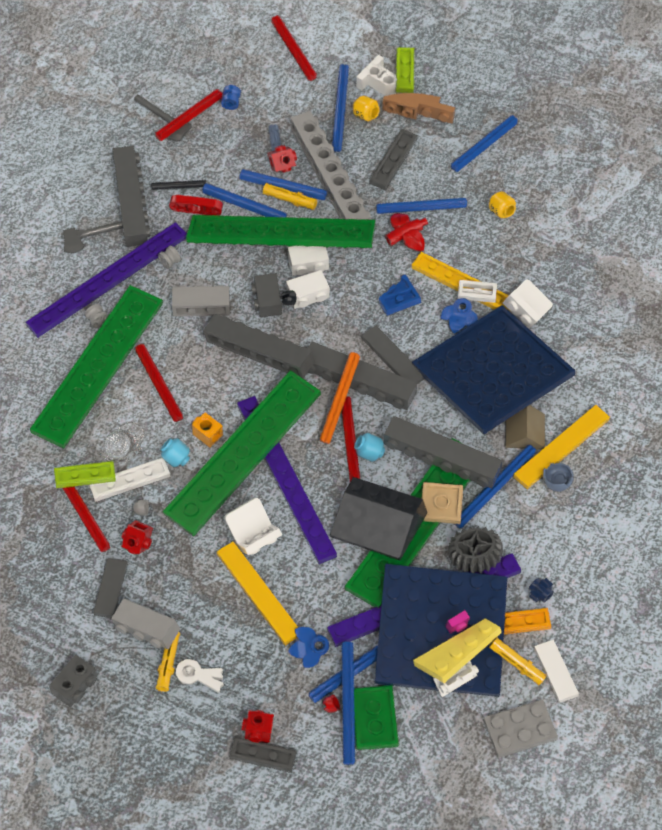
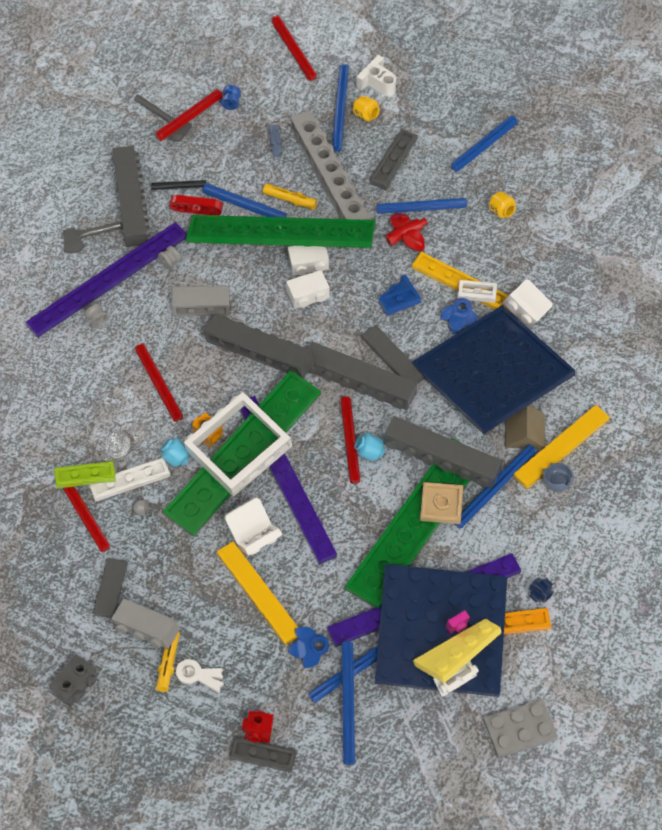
green plate [30,285,163,449] -> none
red brick [121,520,153,554] -> none
blue axle [240,169,327,201] -> none
dark grey brick [251,273,282,317] -> none
red brick [267,145,297,173] -> none
black hinge [280,290,297,306] -> none
orange axle [320,352,360,444] -> none
red hinge [322,695,340,713] -> none
black slope [330,477,428,561] -> none
green tile [354,685,399,750] -> none
medium nougat slope [383,93,455,124] -> none
lime tile [396,47,414,93] -> none
dark grey gear [448,526,503,574] -> none
yellow pin [489,637,546,685] -> none
white tile [534,640,579,703] -> none
none -> white window [184,392,292,497]

